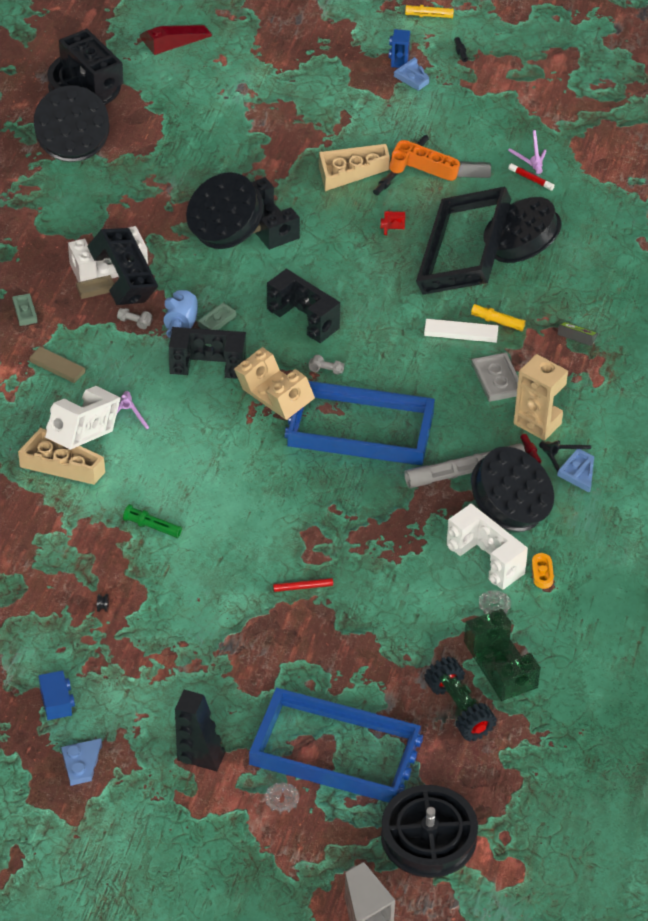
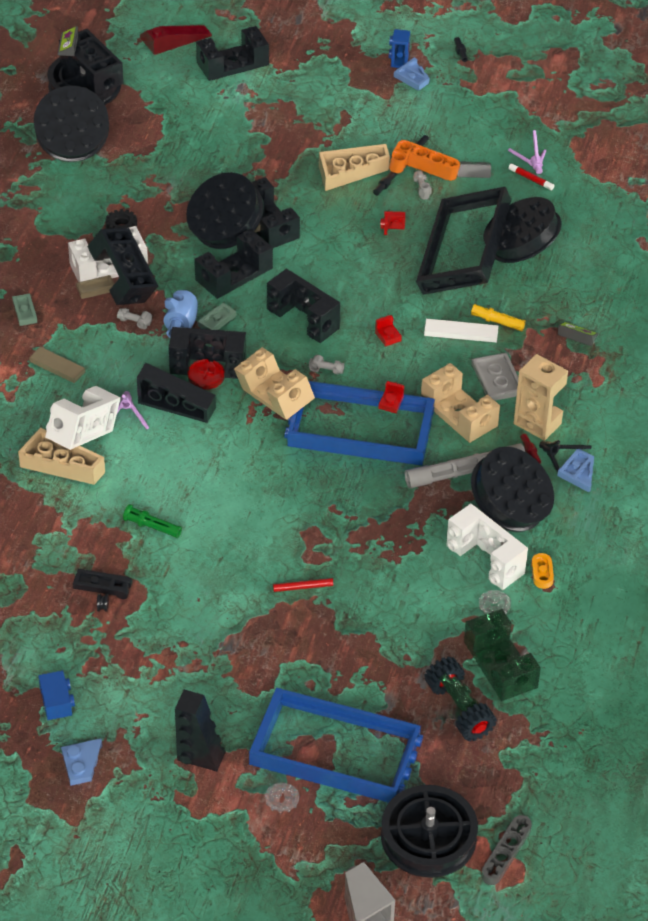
yellow pin [405,5,454,19] -> none
none -> slope [58,26,78,56]
none -> black plate [73,569,133,599]
none -> black tyre [105,209,138,229]
none -> black wedge [137,362,216,423]
none -> red tile [188,359,225,390]
none -> black plate [194,229,273,299]
none -> black plate [196,26,269,81]
none -> red bracket [375,315,402,347]
none -> red bracket [379,381,404,414]
none -> light grey bar [413,171,432,199]
none -> tan plate [421,363,500,443]
none -> dark grey beam [482,815,532,885]

